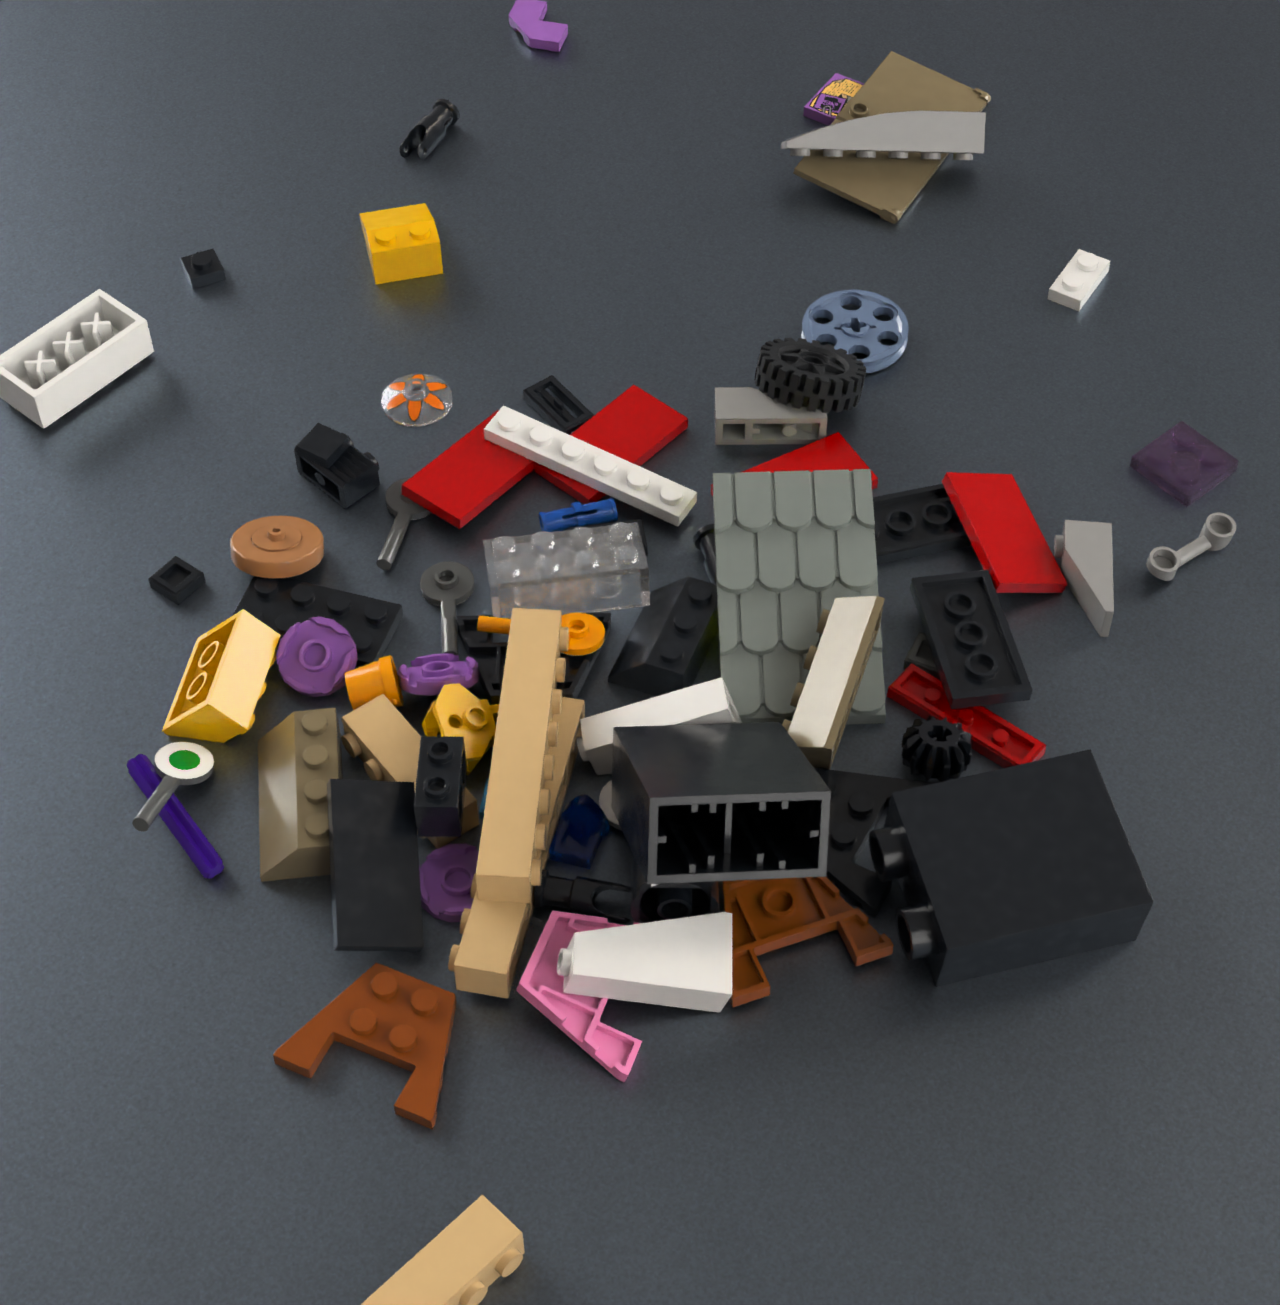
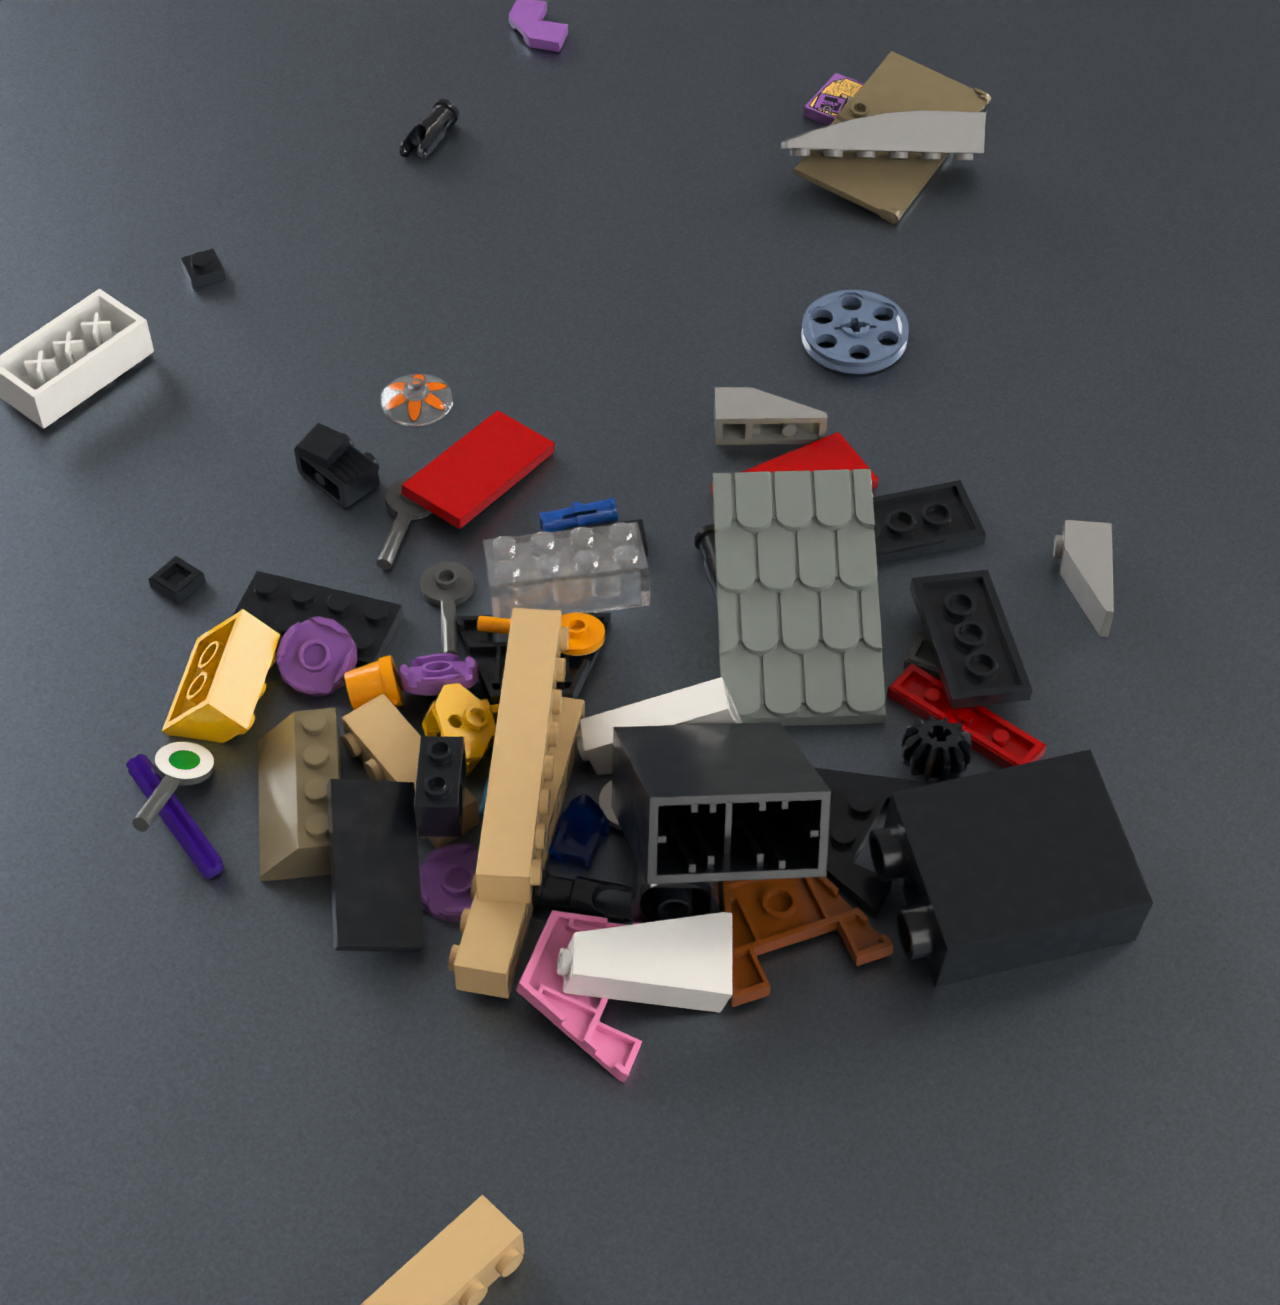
medium nougat wheel [230,516,324,579] -> none
dark orange wing [273,963,456,1129] -> none
yellow slope [359,203,443,285] -> none
white plate [484,405,697,527] -> none
black tile [523,375,594,435] -> none
red tile [534,384,688,504] -> none
black slope [608,576,718,696] -> none
black wheel [754,338,866,413] -> none
slope [782,596,885,769] -> none
red tile [942,472,1068,593] -> none
white plate [1047,249,1110,311] -> none
clear purple plate [1130,421,1239,507] -> none
light grey bar [1146,512,1236,581] -> none

